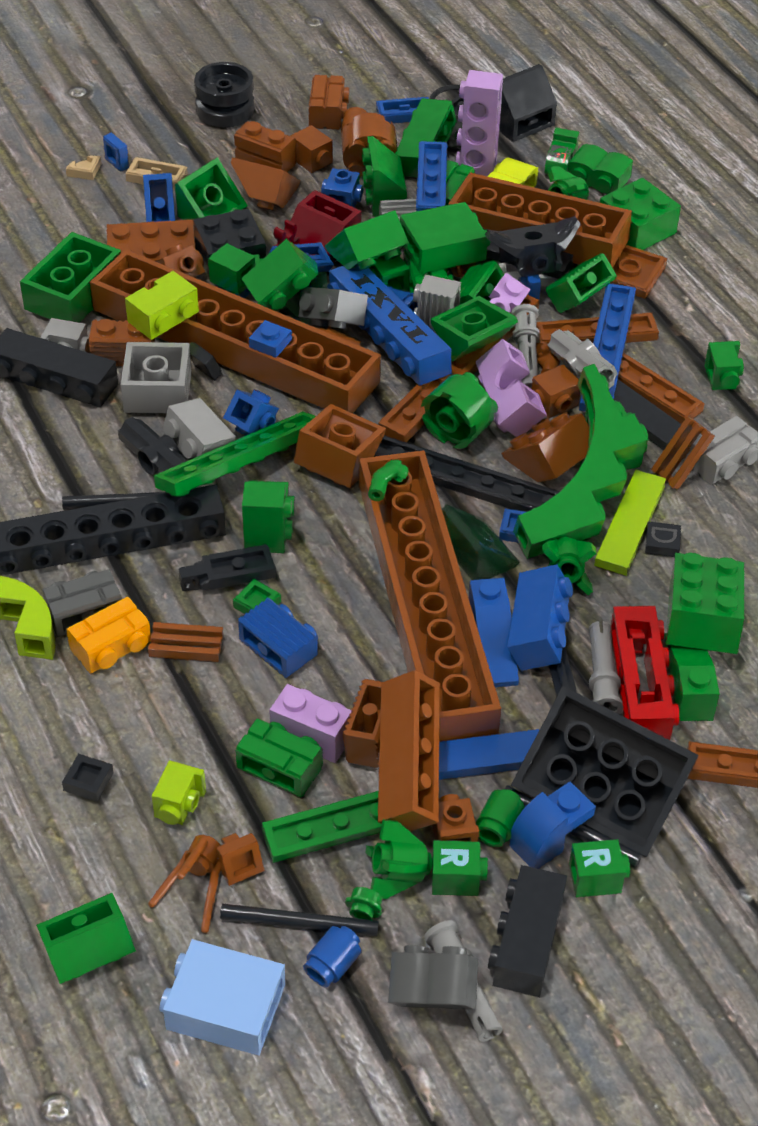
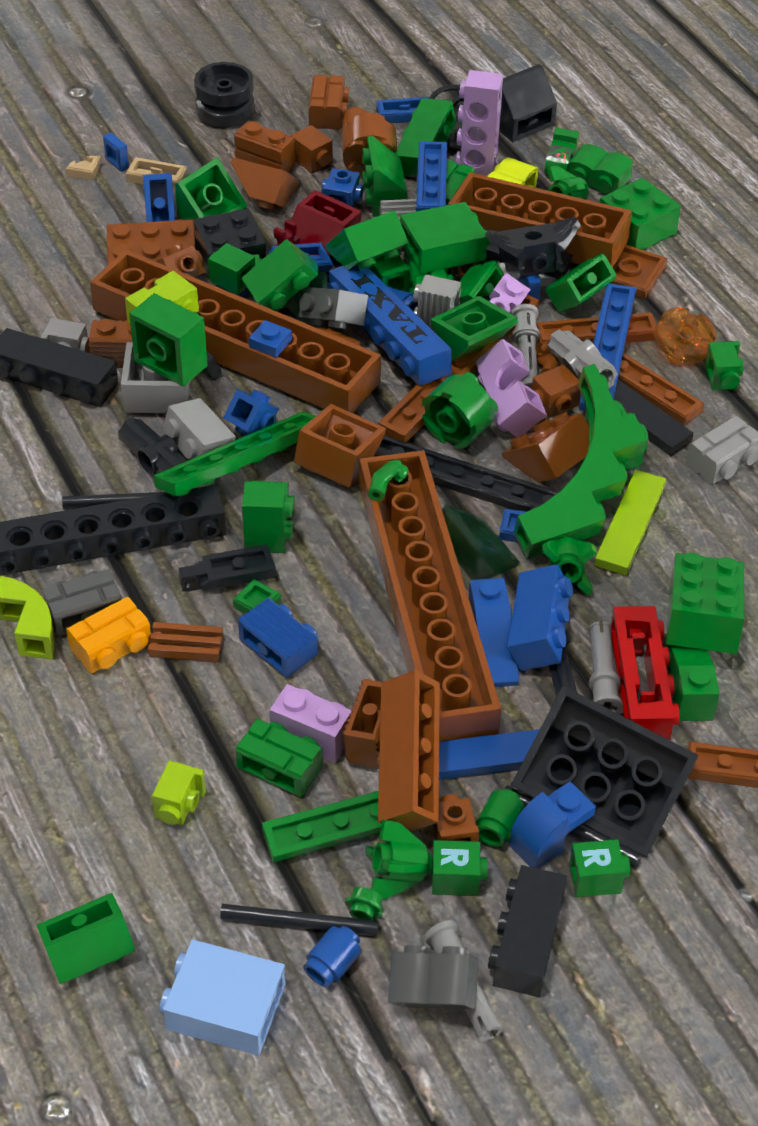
green brick [20,232,121,323] -> none
black plate [62,753,114,802] -> none
dark orange plant [148,835,222,934] -> none
dark orange tile [216,833,264,886] -> none
black tile [645,521,681,557] -> none
dark orange tile [651,417,715,489] -> none
none -> green brick [129,293,208,387]
none -> clear orange plate [653,307,716,365]

